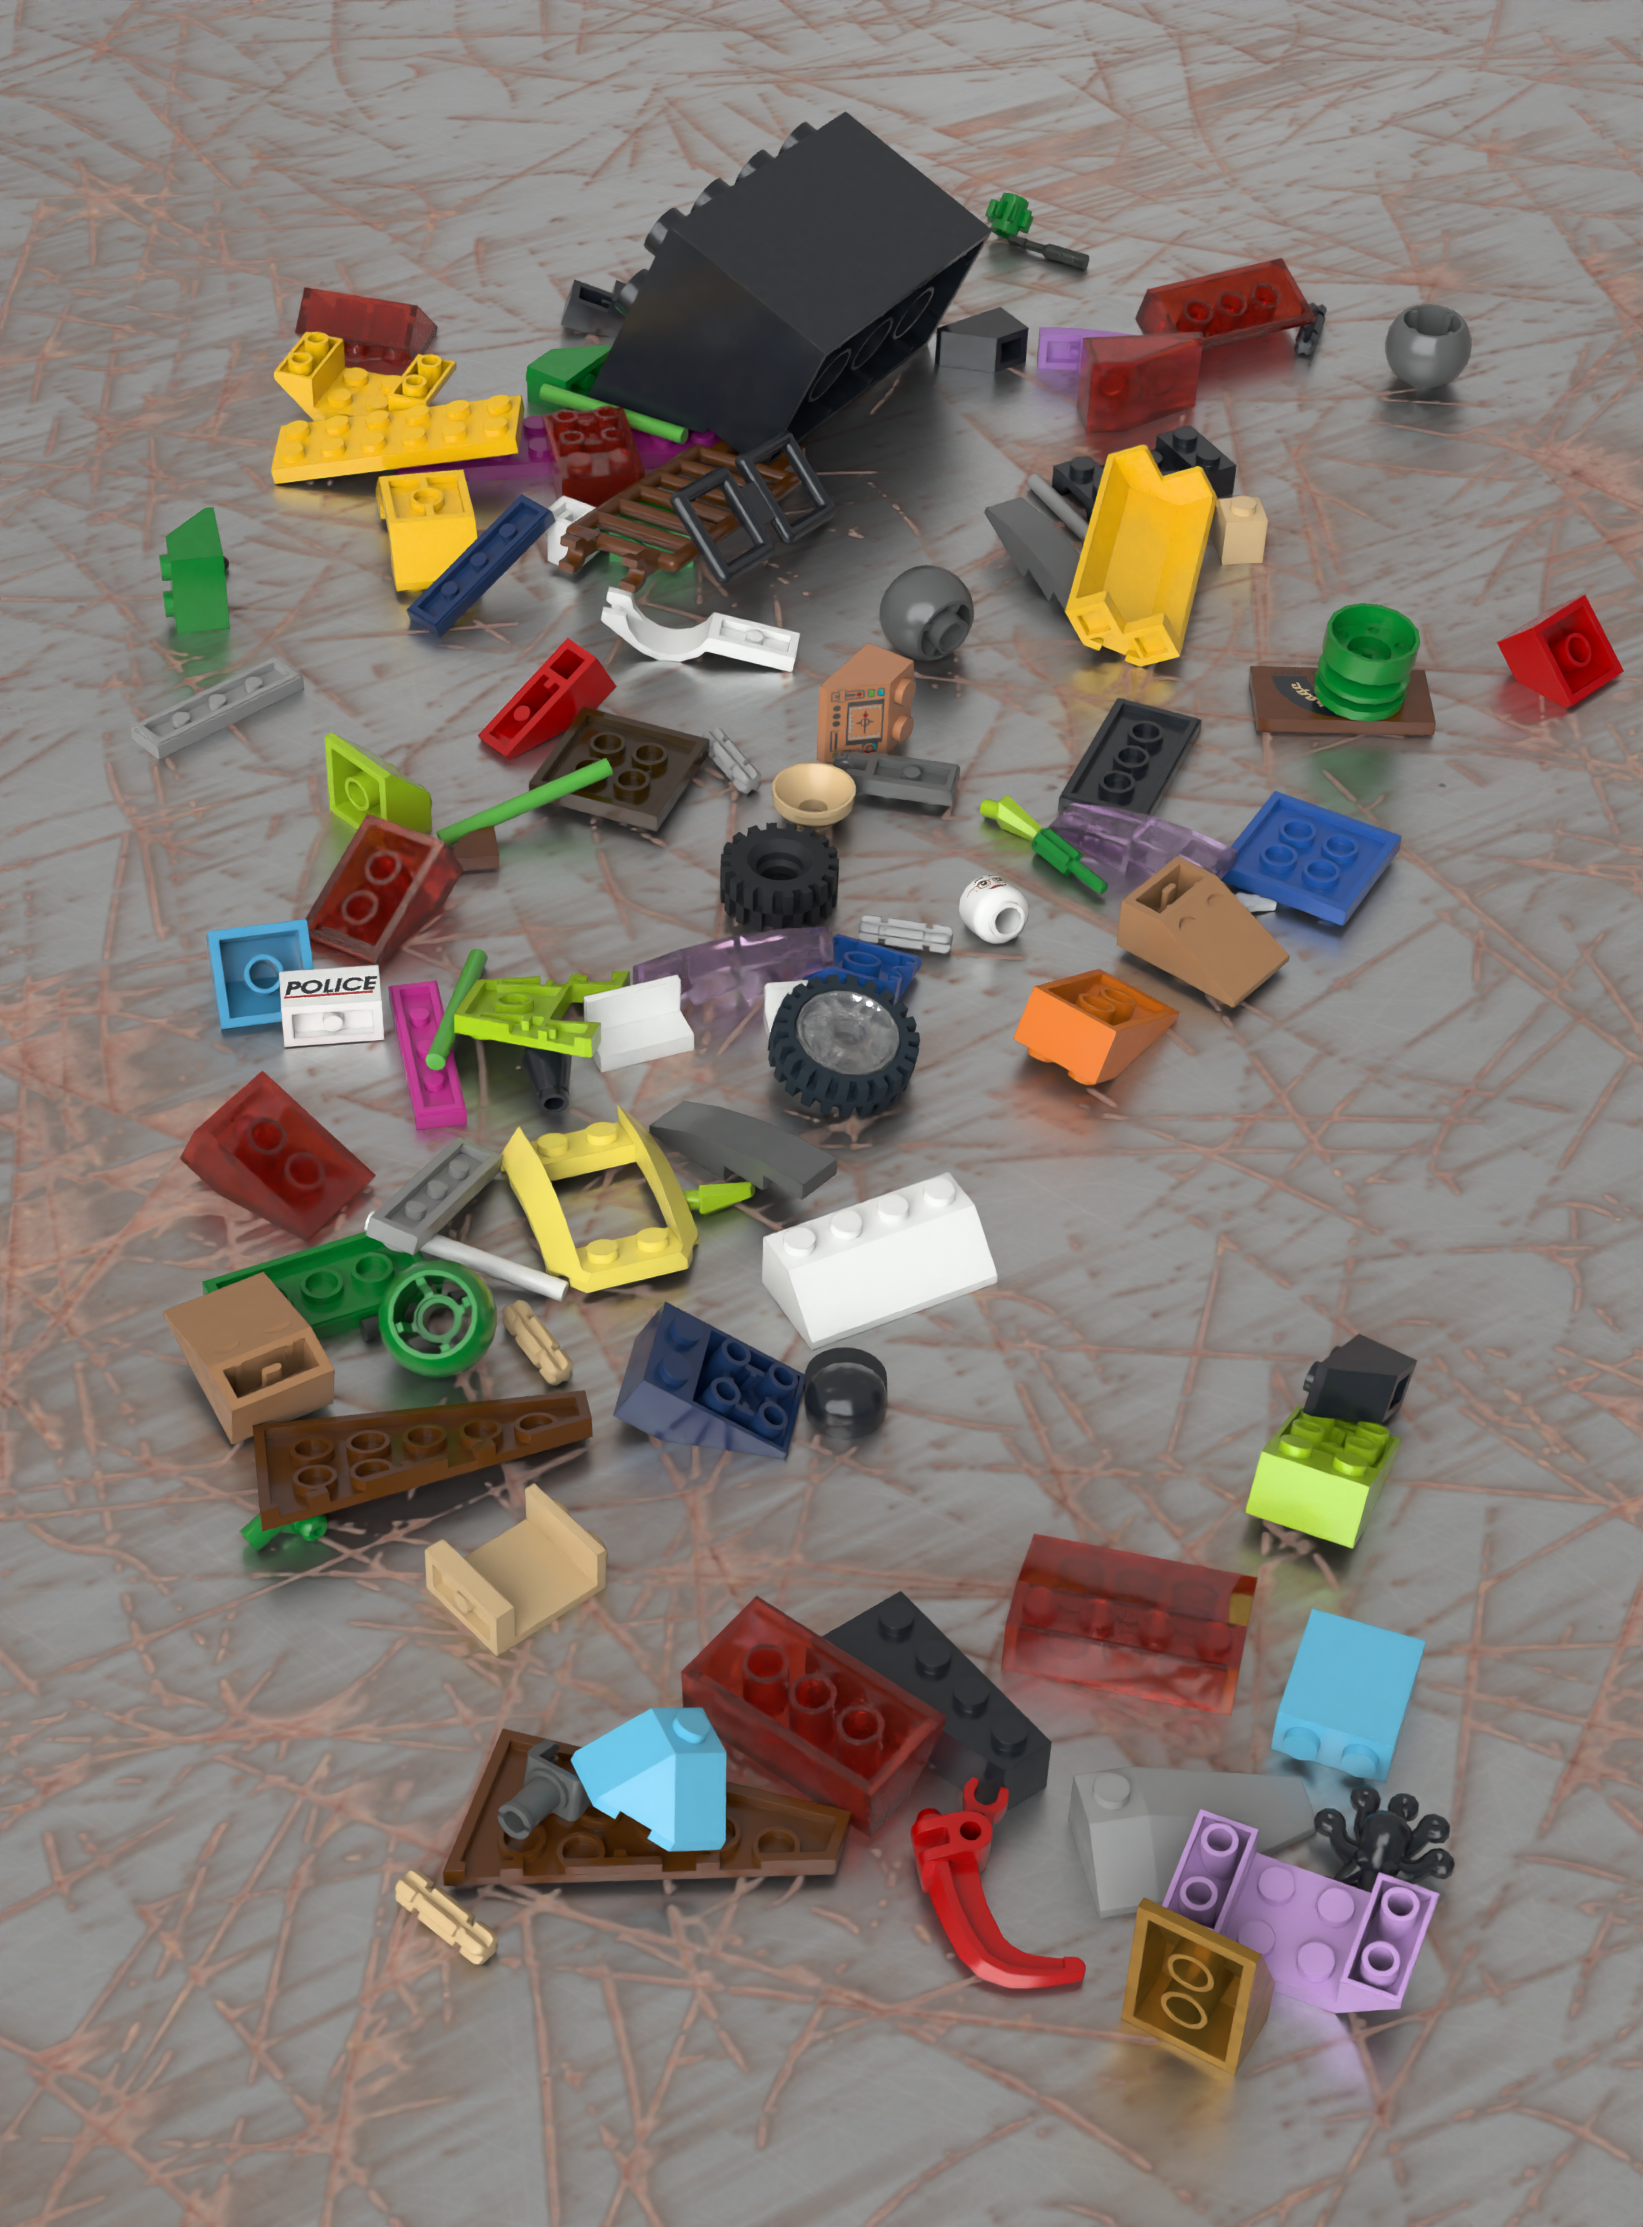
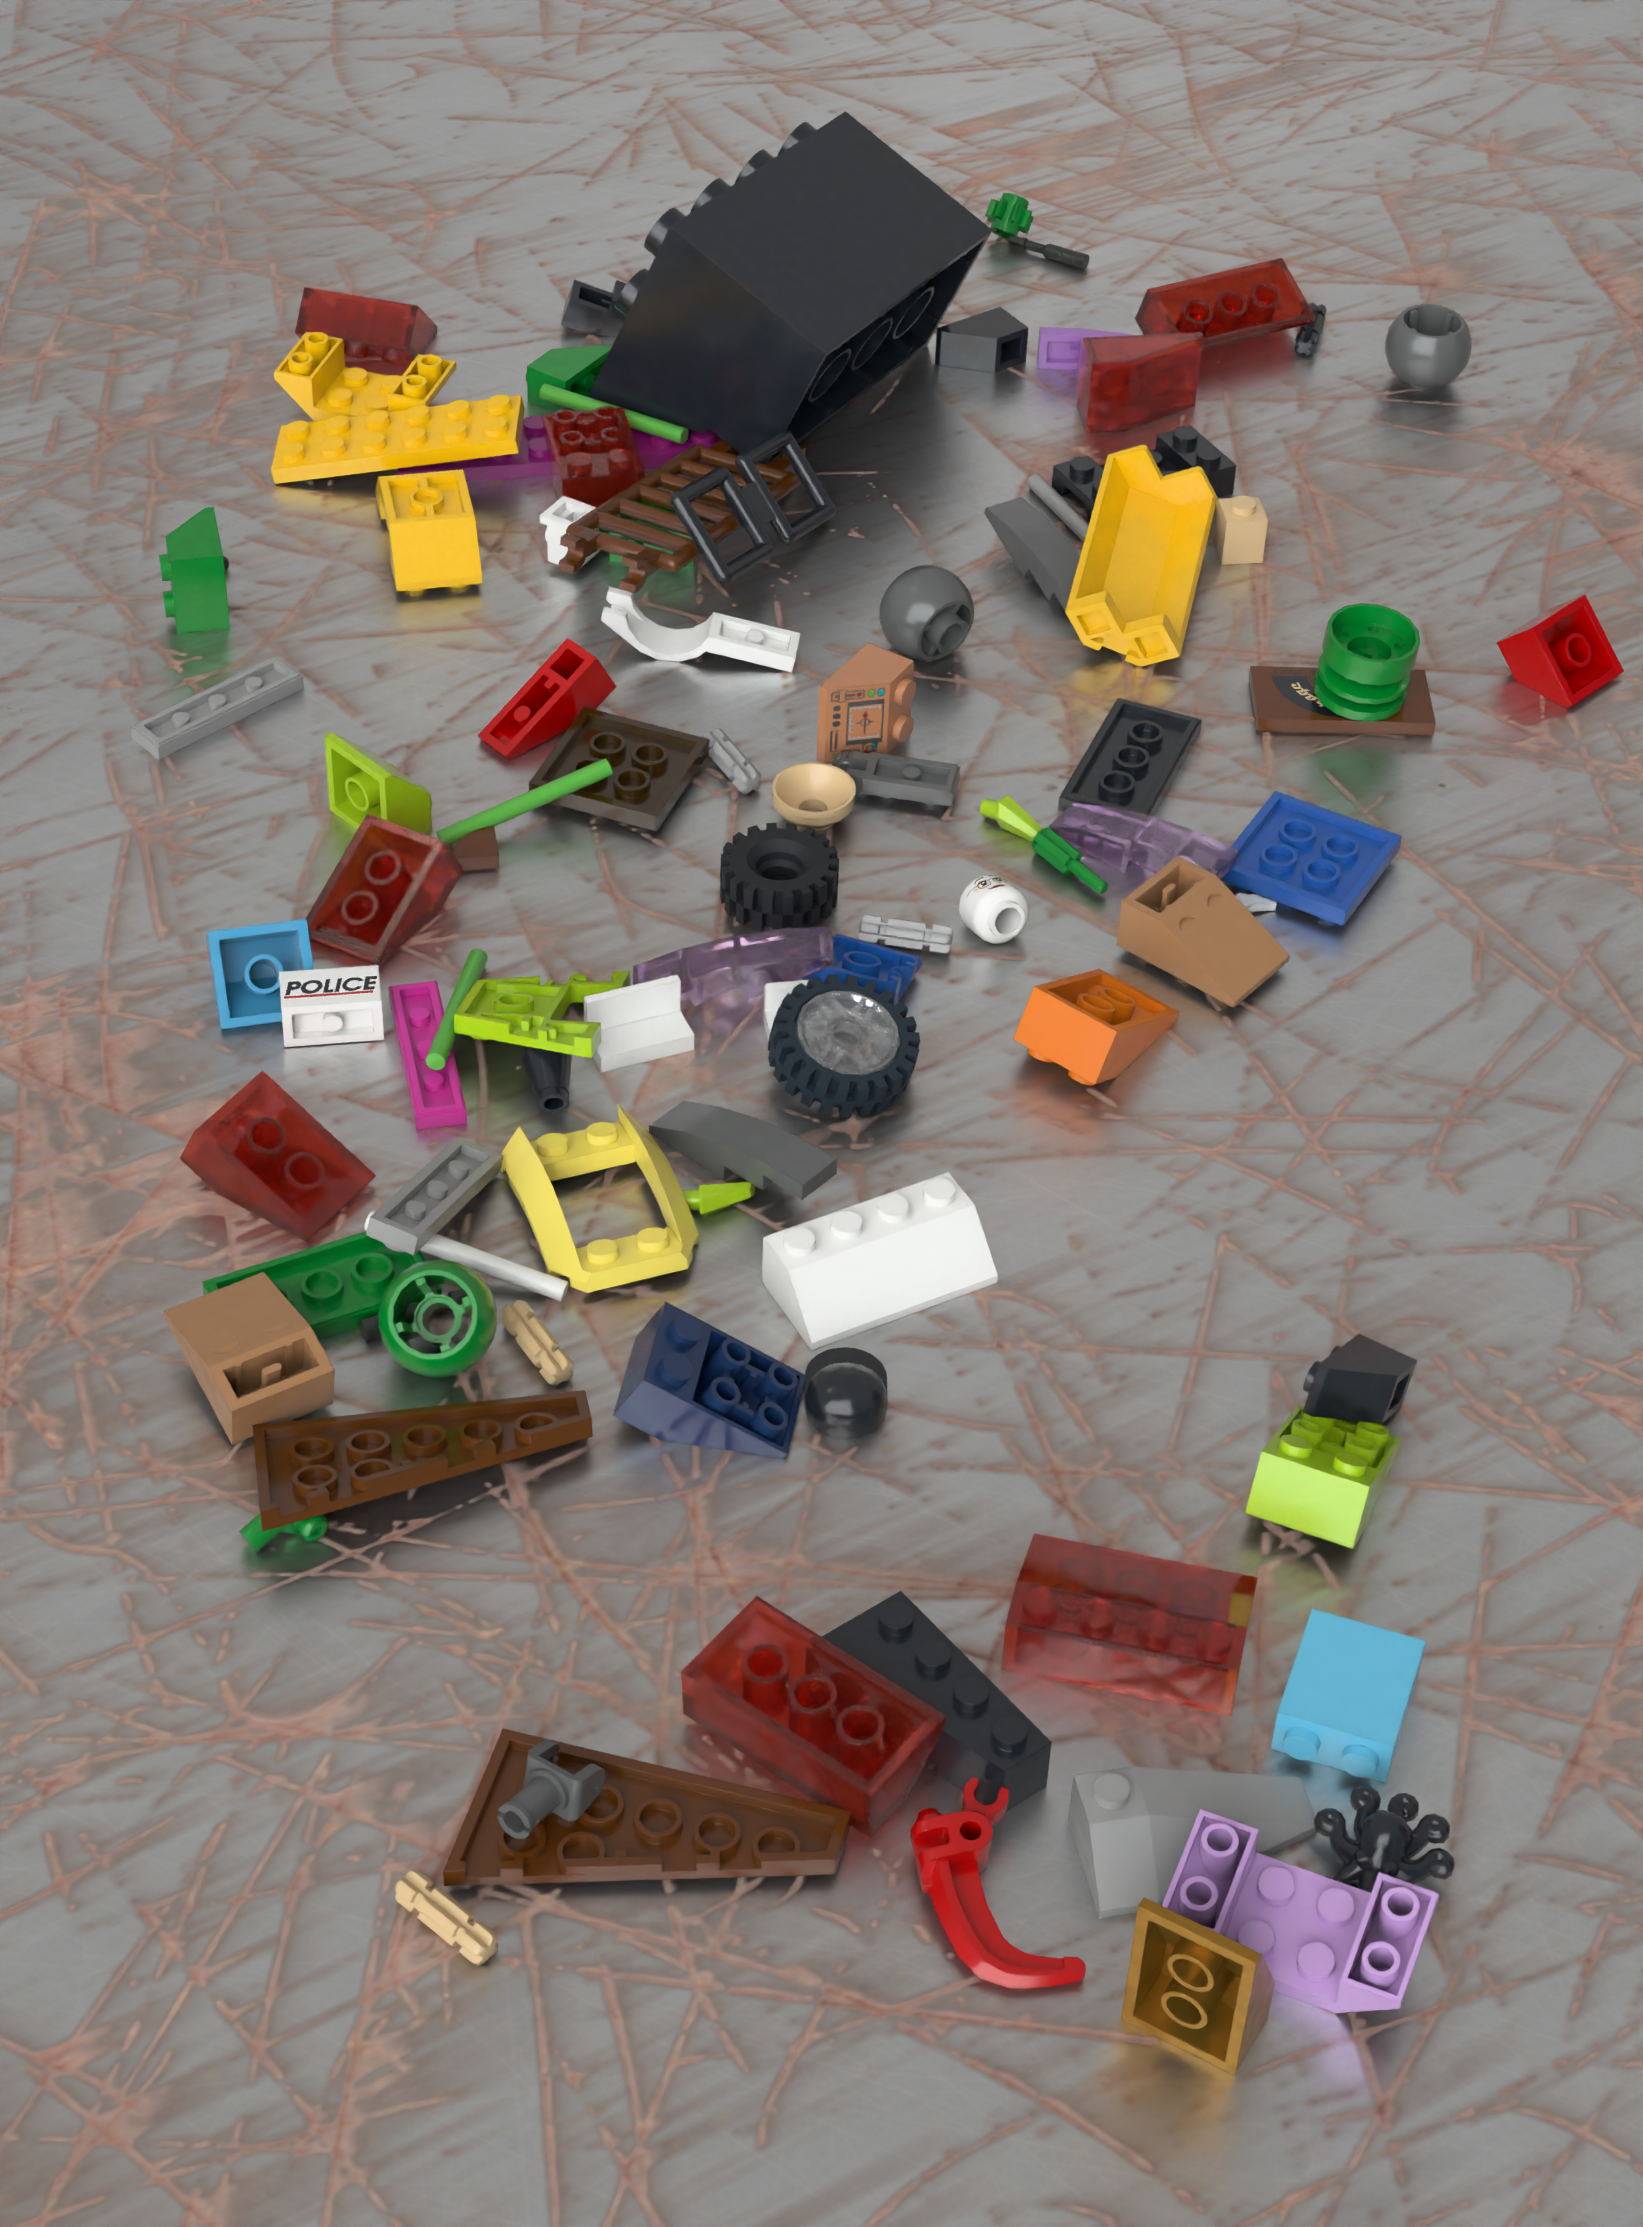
dark blue tile [406,494,556,638] -> none
tan panel [425,1483,608,1657] -> none
medium azure slope [571,1707,726,1852] -> none

